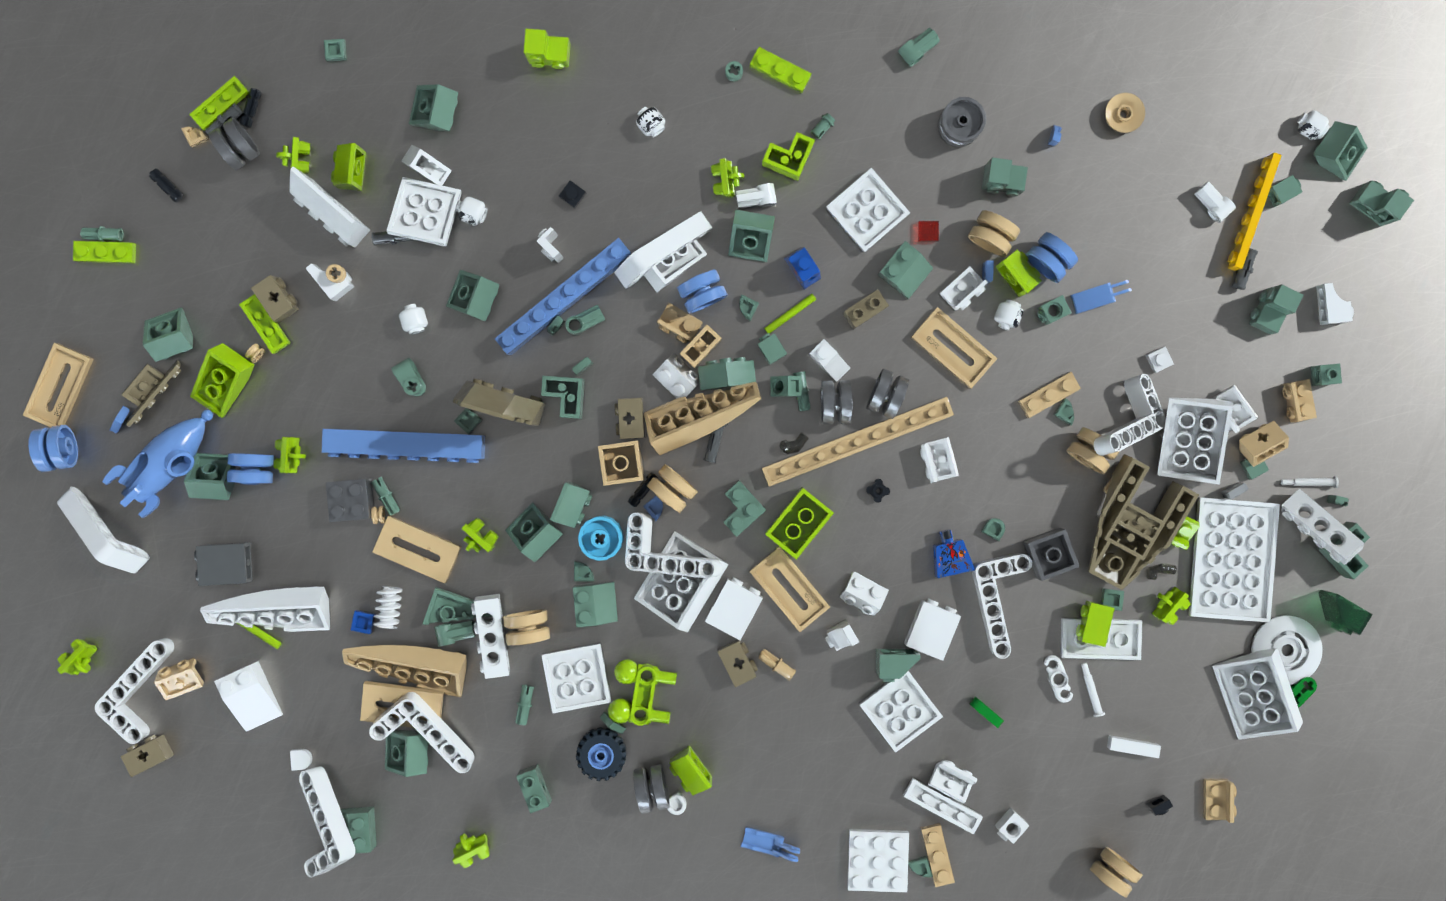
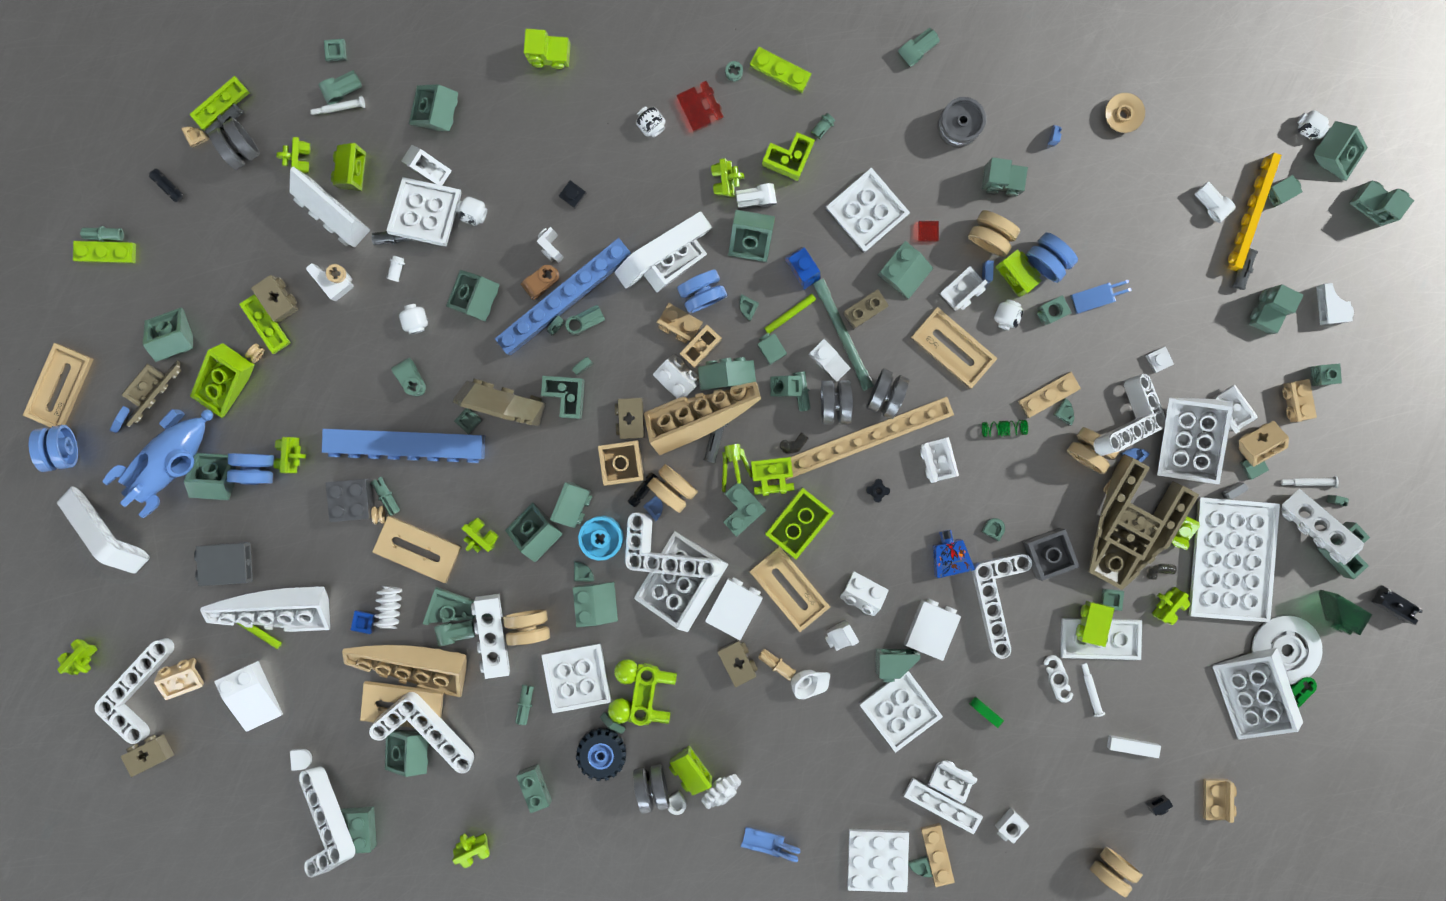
black axle [240,88,261,128] -> none
none -> medium blue tile [159,409,185,429]
none -> white piece [310,96,365,116]
none -> sand green piece [319,70,362,105]
none -> white pin [386,256,405,282]
none -> medium nougat piece [520,265,559,300]
none -> clear red plate [676,81,724,132]
none -> white gear [701,774,741,809]
none -> lime plant [722,444,753,492]
none -> lime plate [751,457,794,496]
none -> white cap [791,670,830,699]
none -> sand green piece [813,278,874,391]
none -> green piece [982,420,1028,437]
none -> medium blue tile [1121,448,1150,462]
none -> black hinge [1372,585,1423,625]

